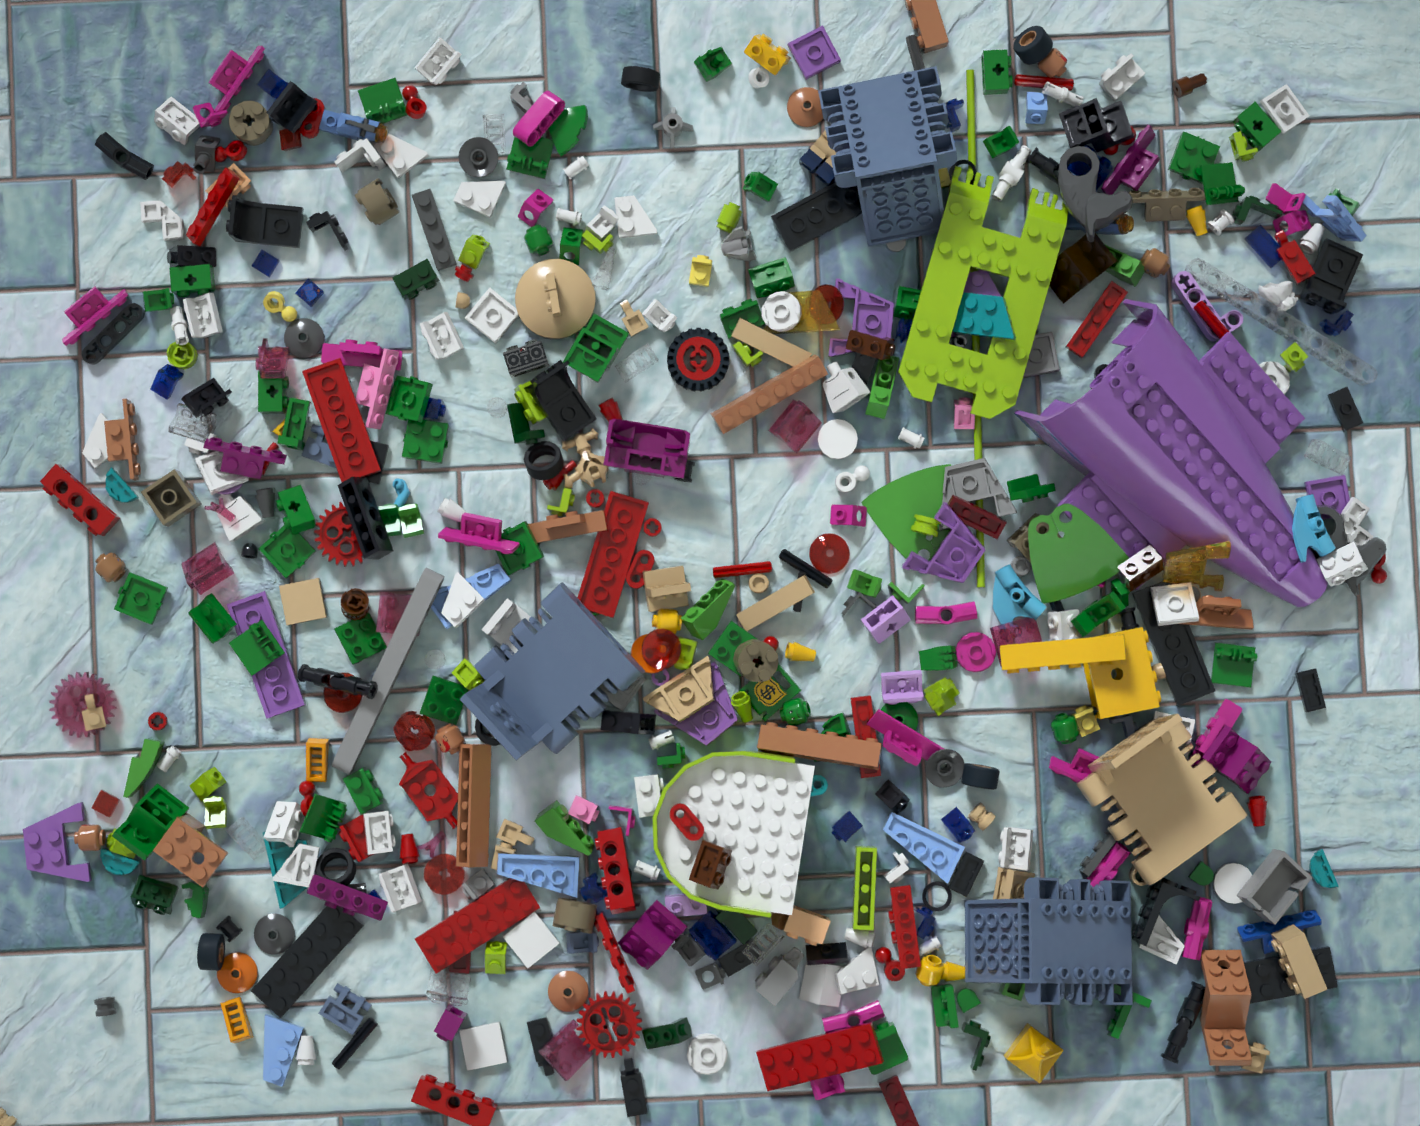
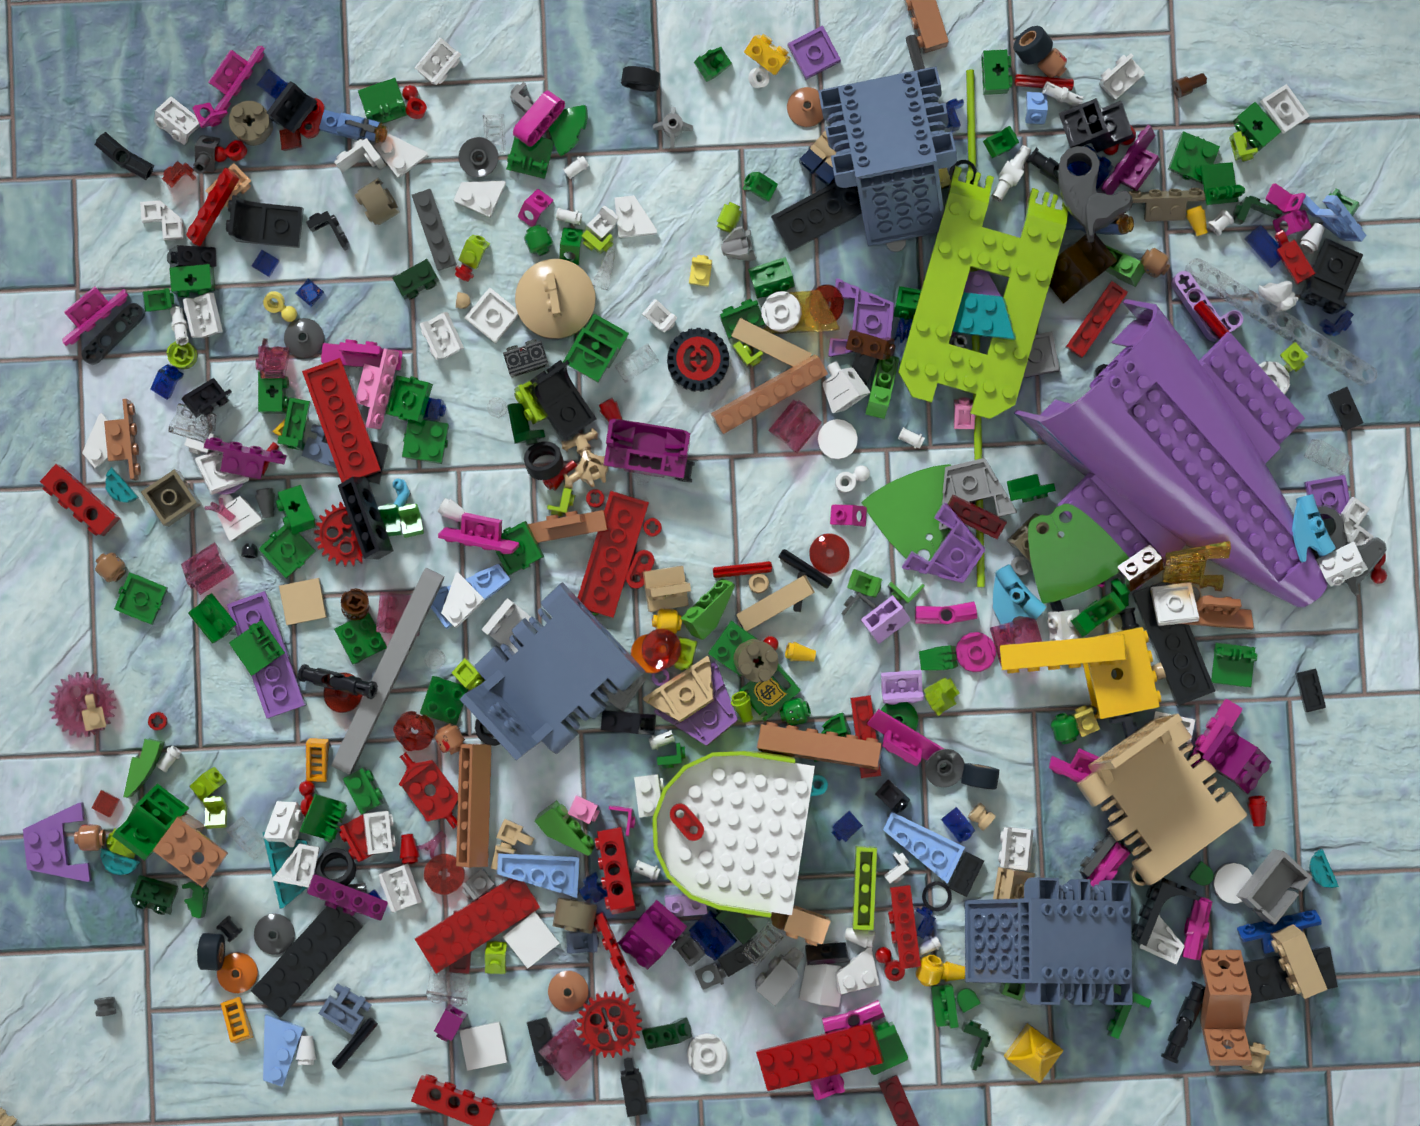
tan plate [620,300,649,337] -> none
reddish brown bracket [689,840,732,889] -> none
lime wheel [910,514,941,537] -> none

